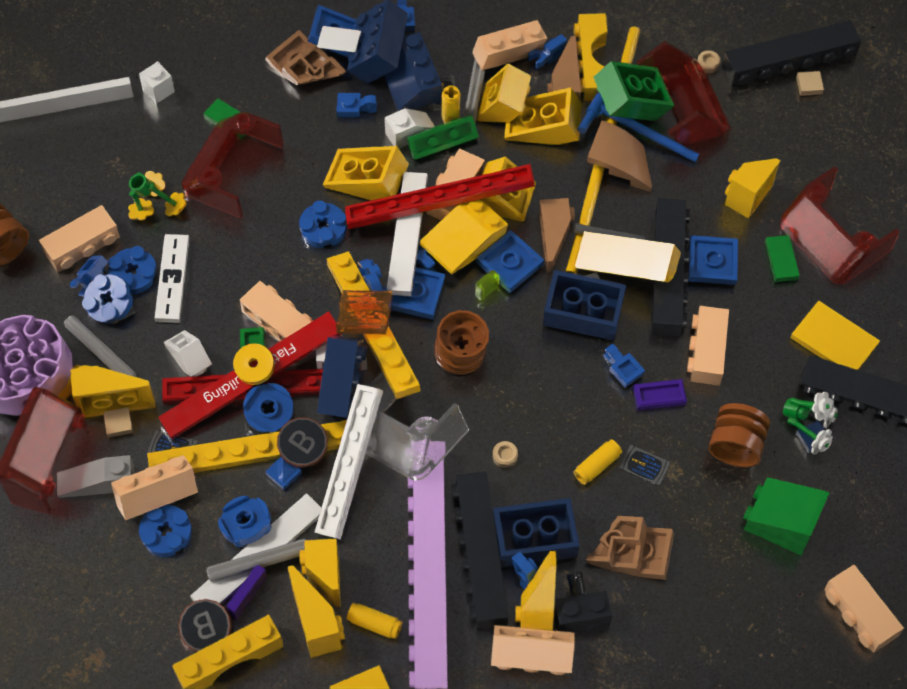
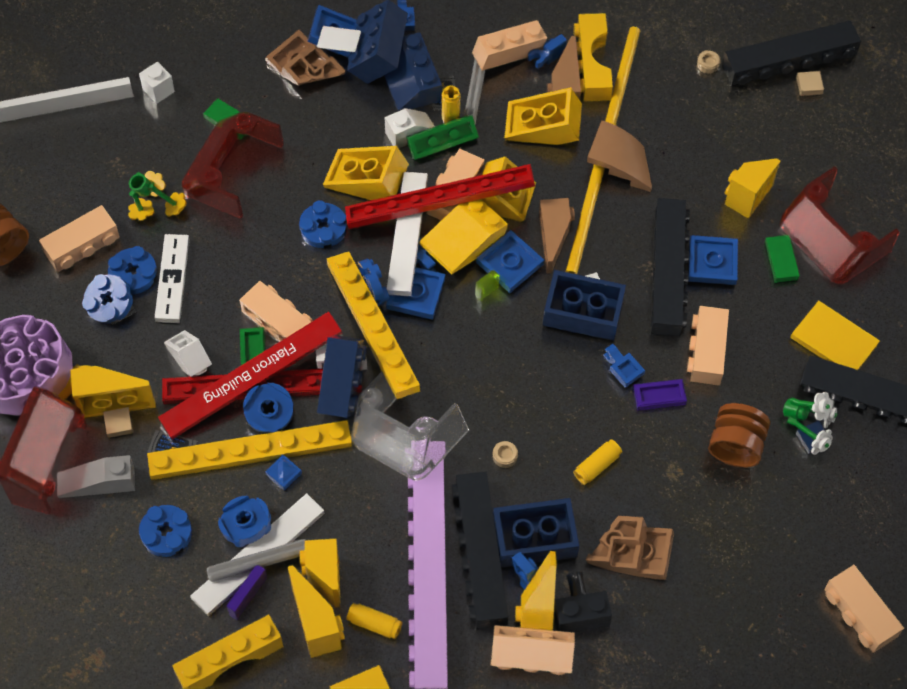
light grey axle [64,315,137,377] -> none
blue plate [70,255,108,296] -> none
light nougat brick [111,455,198,520] -> none
black tile [178,599,233,651] -> none
yellow piece [233,344,275,385] -> none
black tile [277,417,328,468] -> none
white tile [315,384,383,539] -> none
blue plate [336,93,377,117] -> none
clear orange slope [336,290,392,334] -> none
dark orange wheel [434,310,489,375] -> none
yellow slope [476,64,531,122] -> none
dark grey bar [574,223,645,240] -> none
brick [575,231,681,282] -> none
blue bar [577,93,699,162] -> none
green brick [593,61,674,121] -> none
sticker [619,445,670,485] -> none
clear red windscreen [636,41,731,145] -> none
green slope [743,477,829,555] -> none

